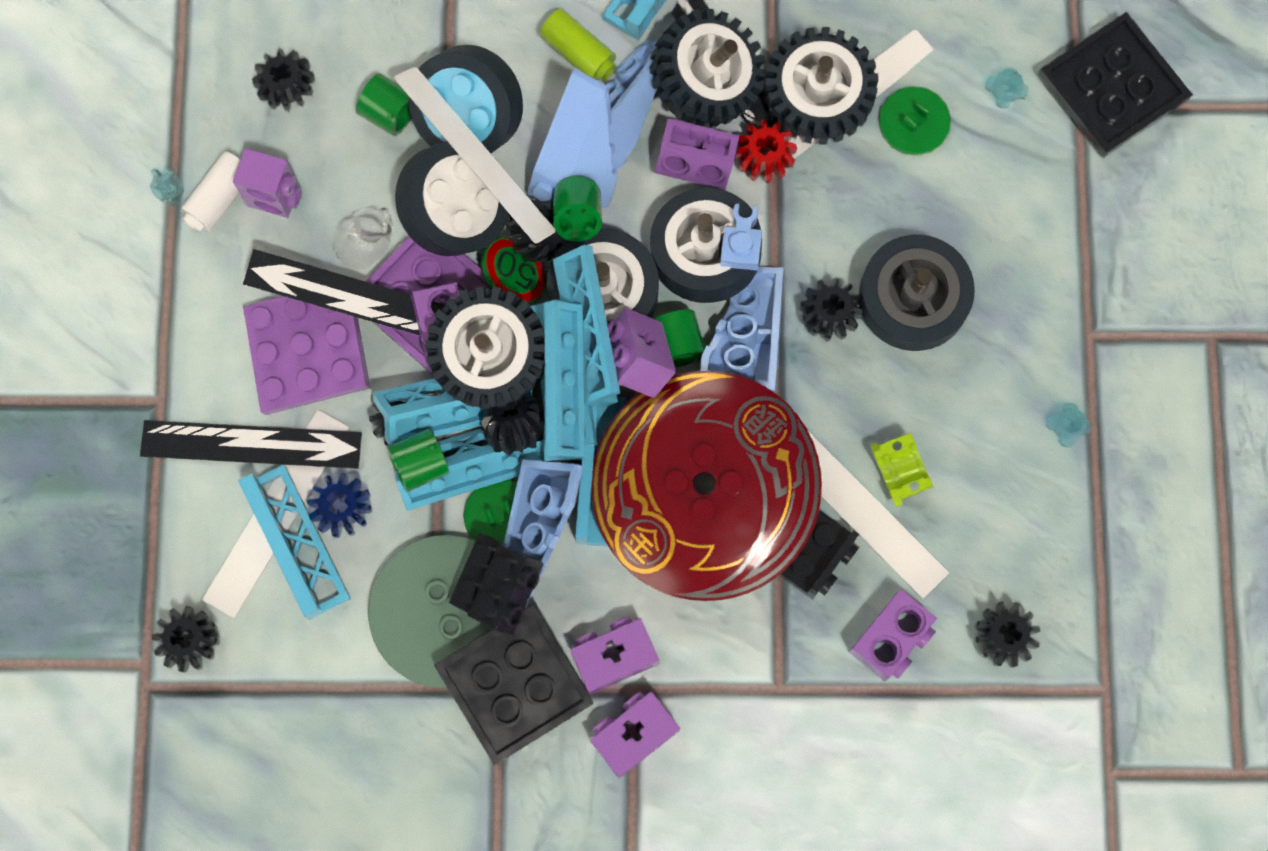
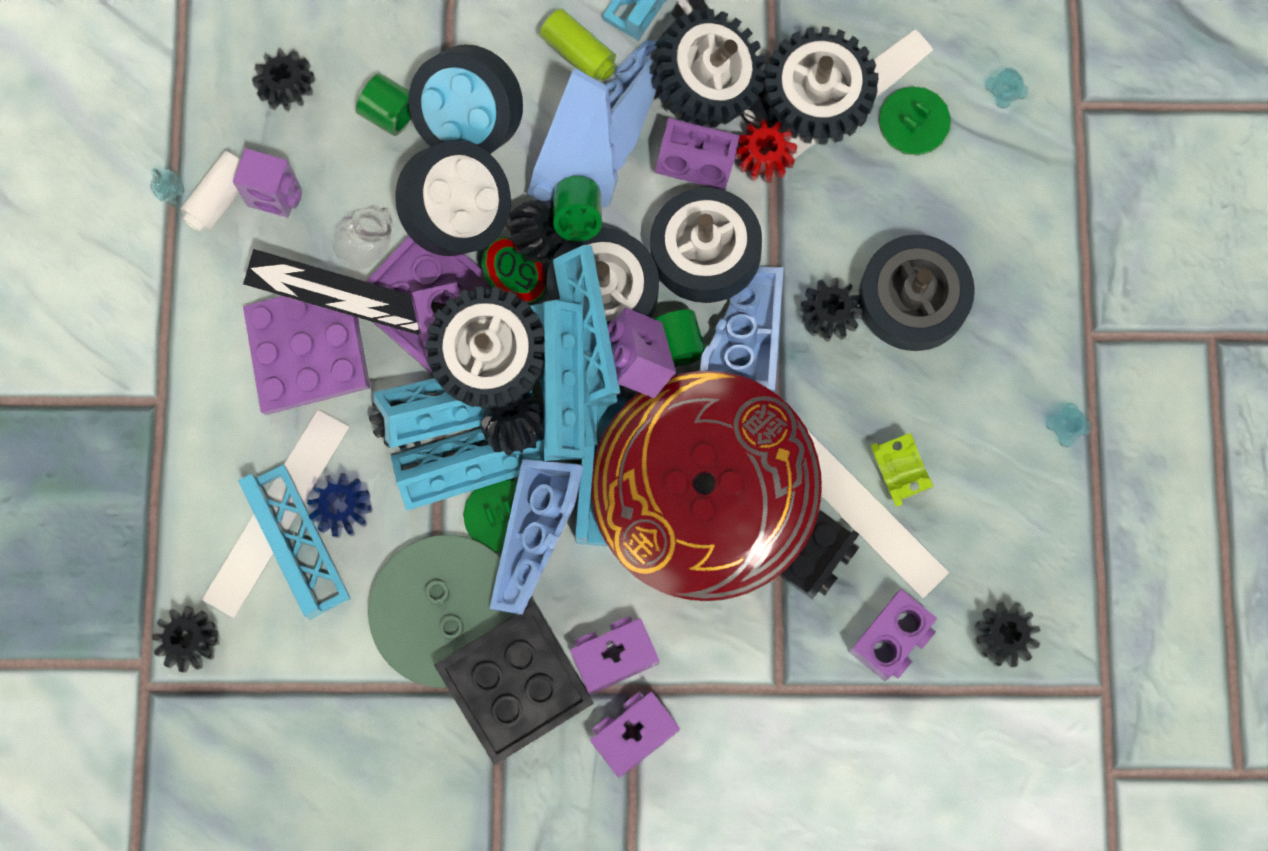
black sticker [140,420,362,469] -> none
green piece [386,429,449,493] -> none
white sticker [394,67,556,243] -> none
black plate [449,532,544,635] -> none
light blue plate [721,204,762,270] -> none
black plate [1038,11,1193,158] -> none

